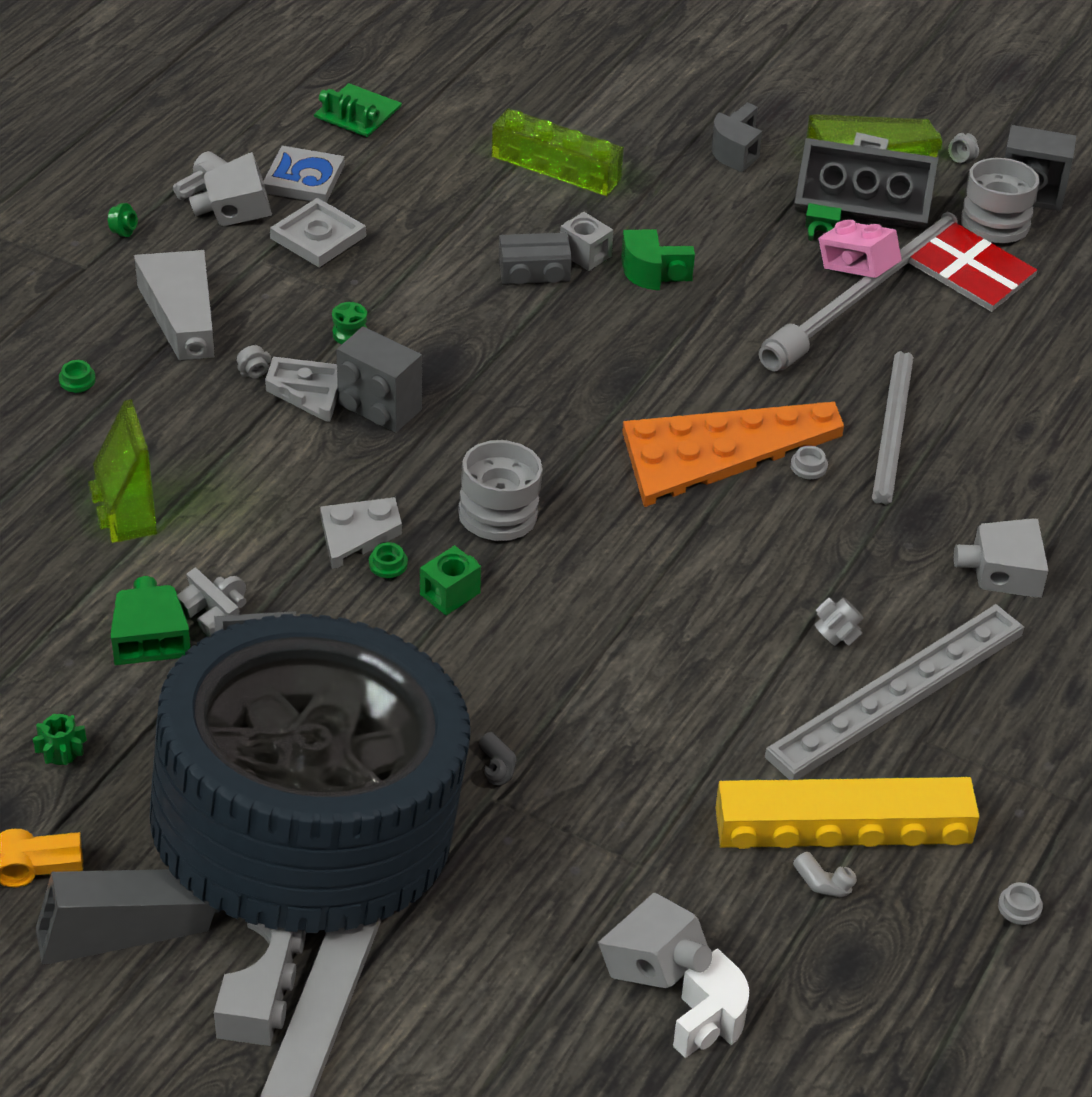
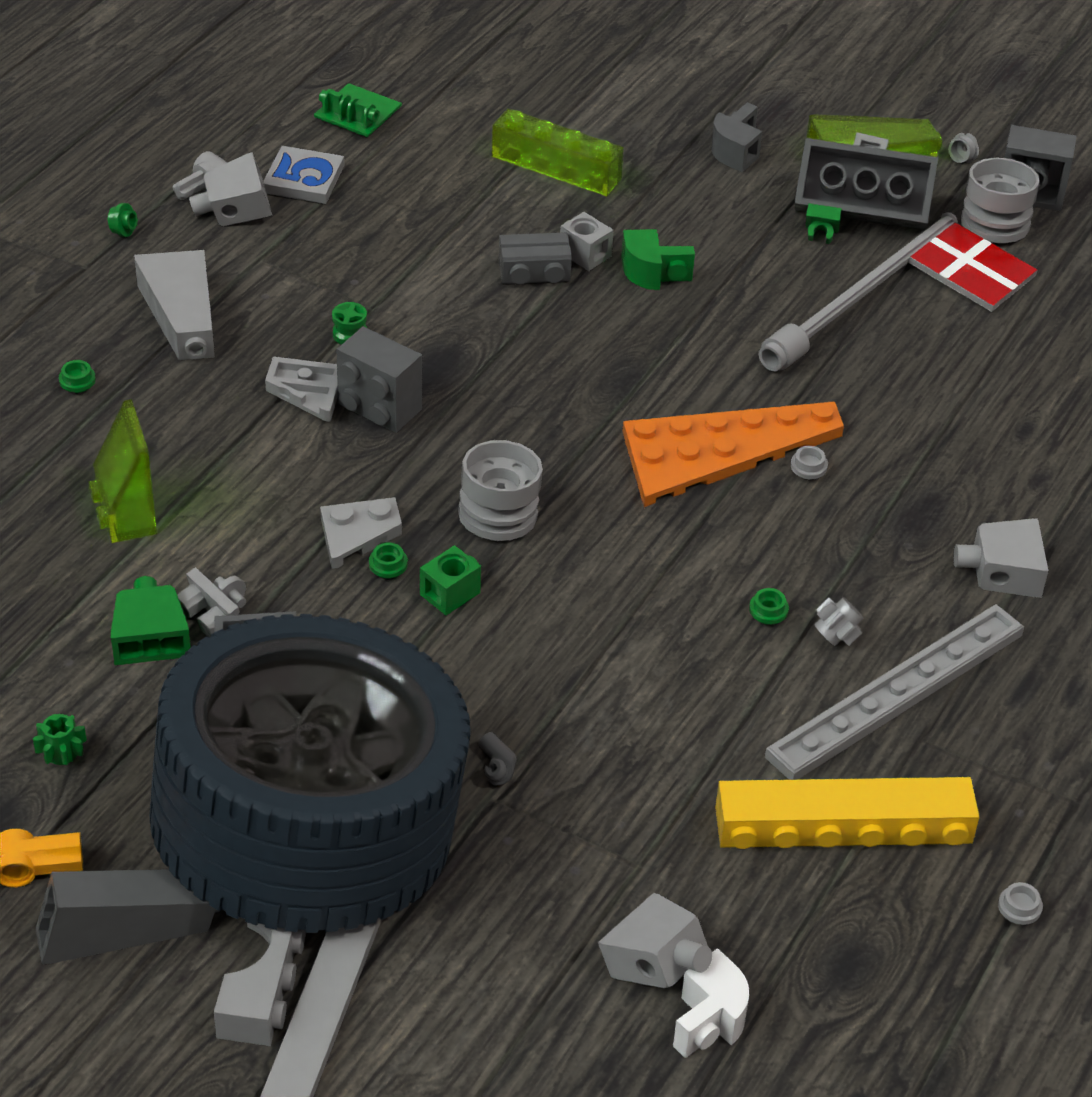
light grey plate [237,345,271,378] -> none
light grey plate [270,198,366,267] -> none
light grey arm [793,852,857,898] -> none
bright pink brick [818,220,902,278] -> none
light grey axle [872,351,914,505] -> none
none -> green plate [749,588,789,624]

